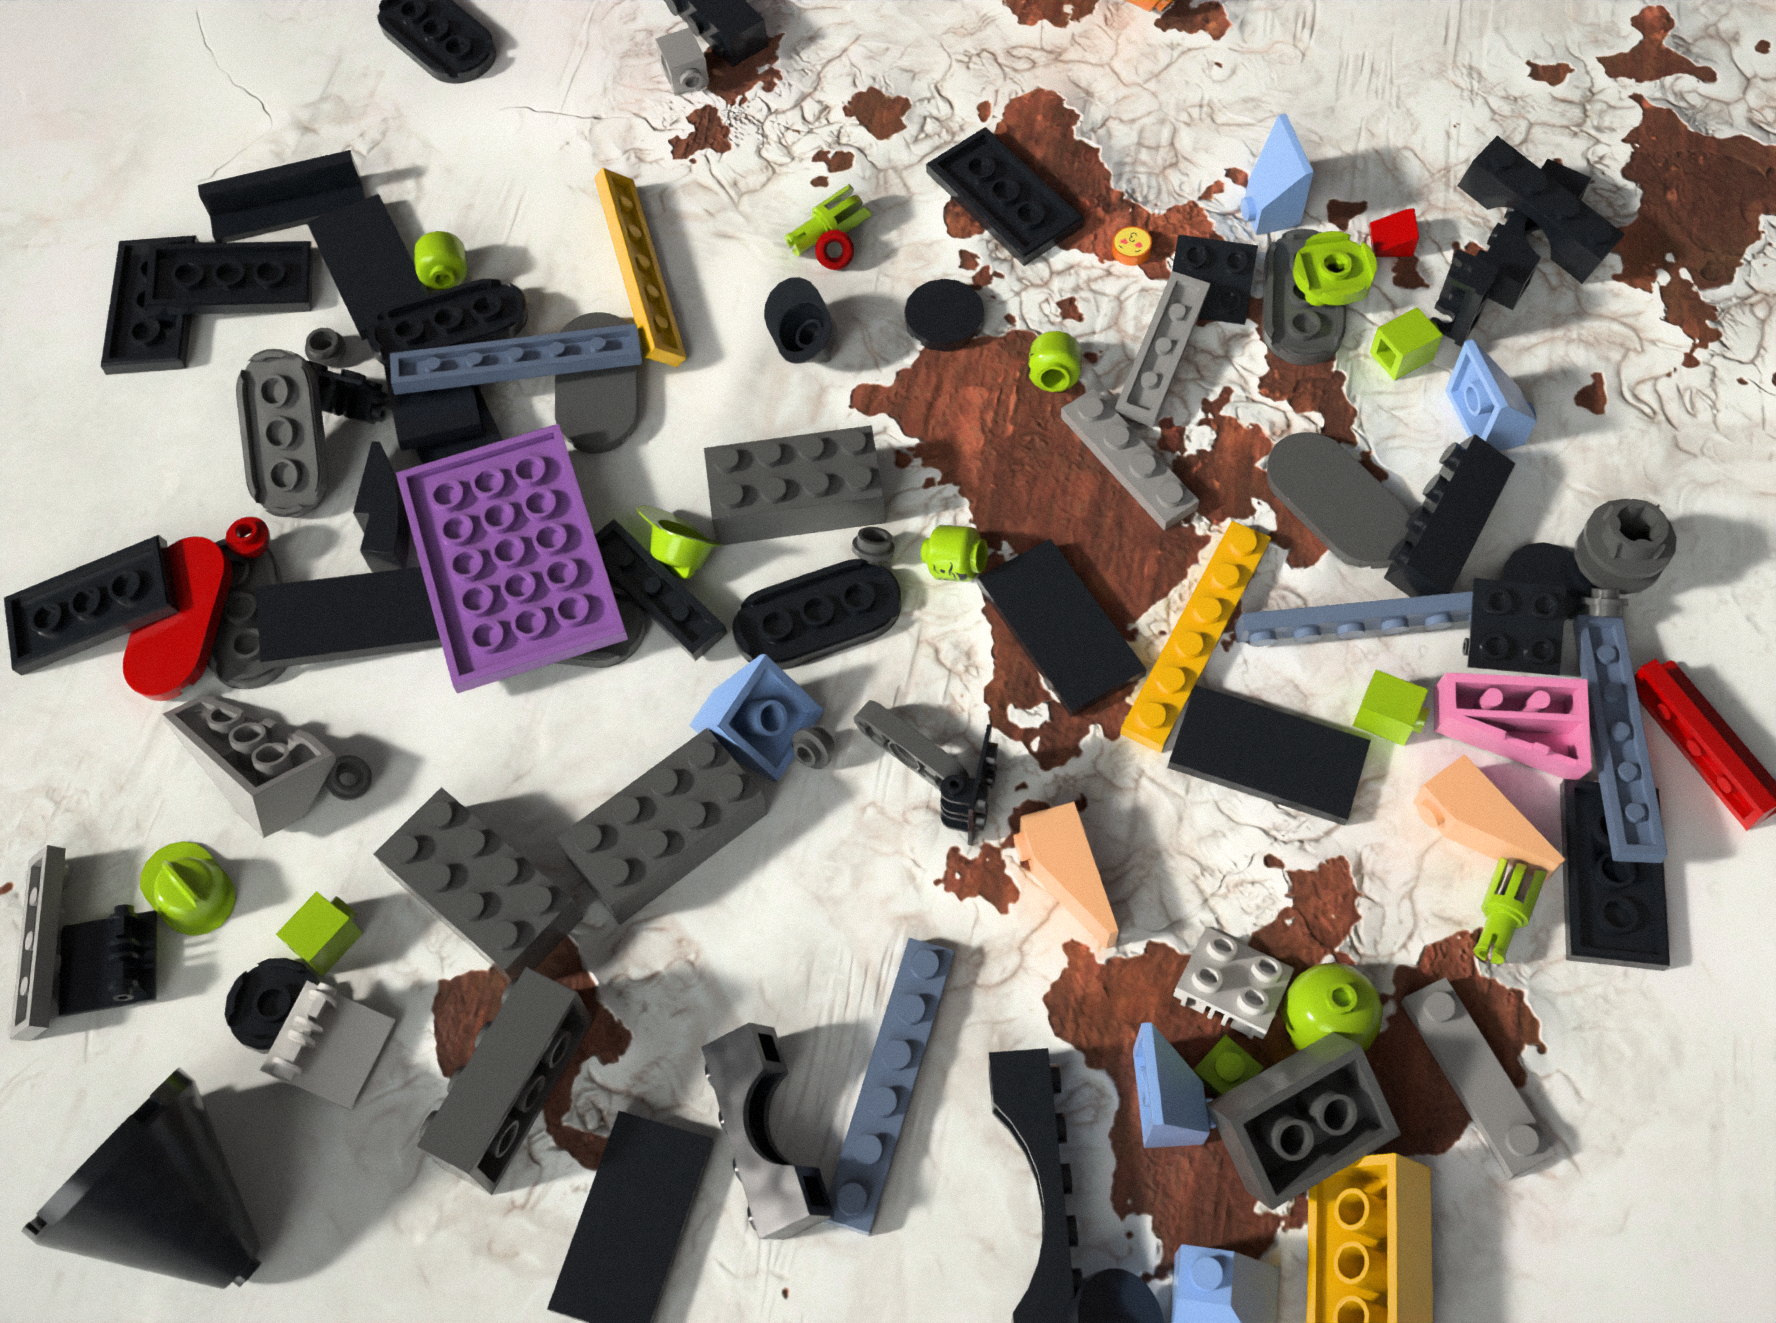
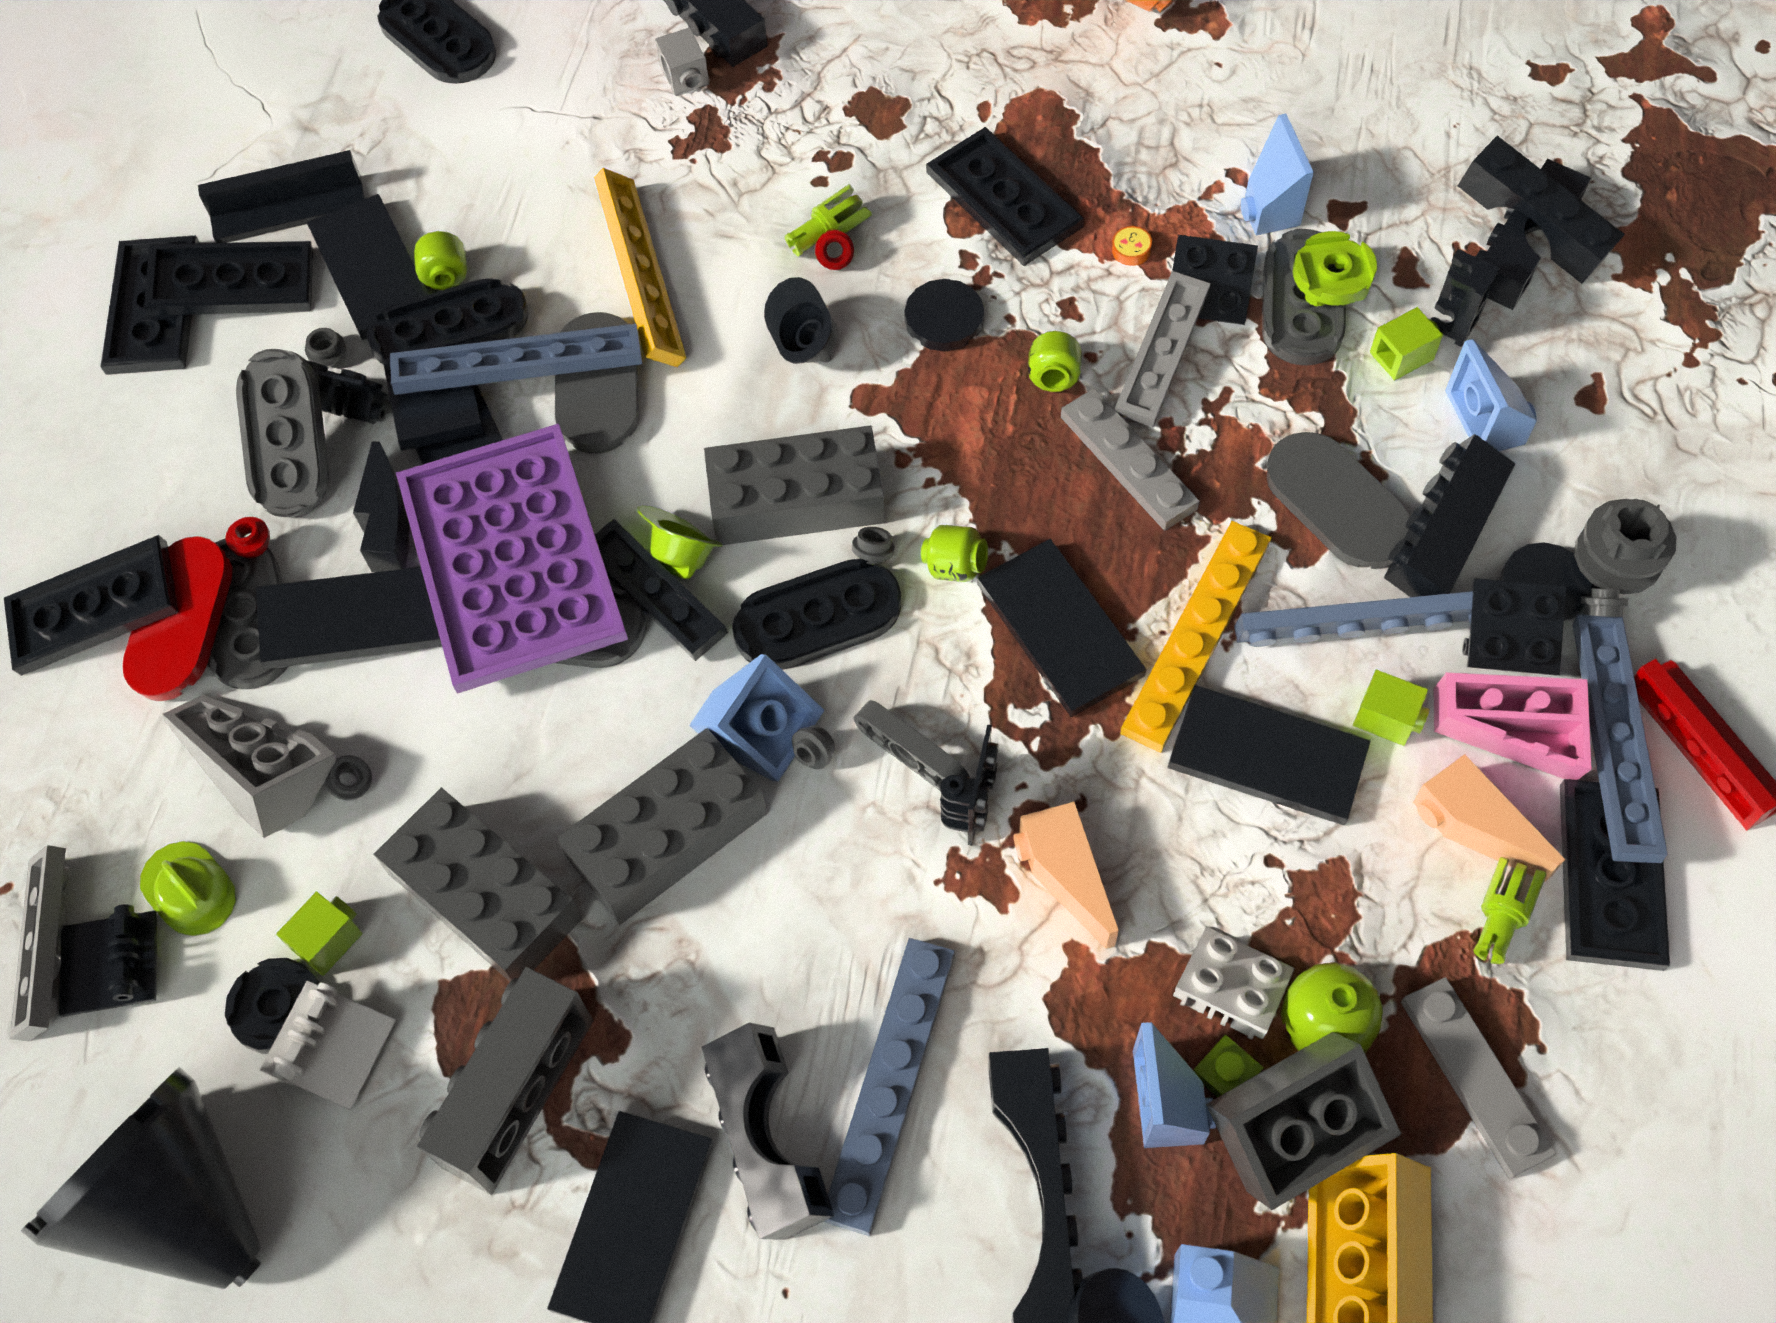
red slope [1369,208,1419,257] -> none

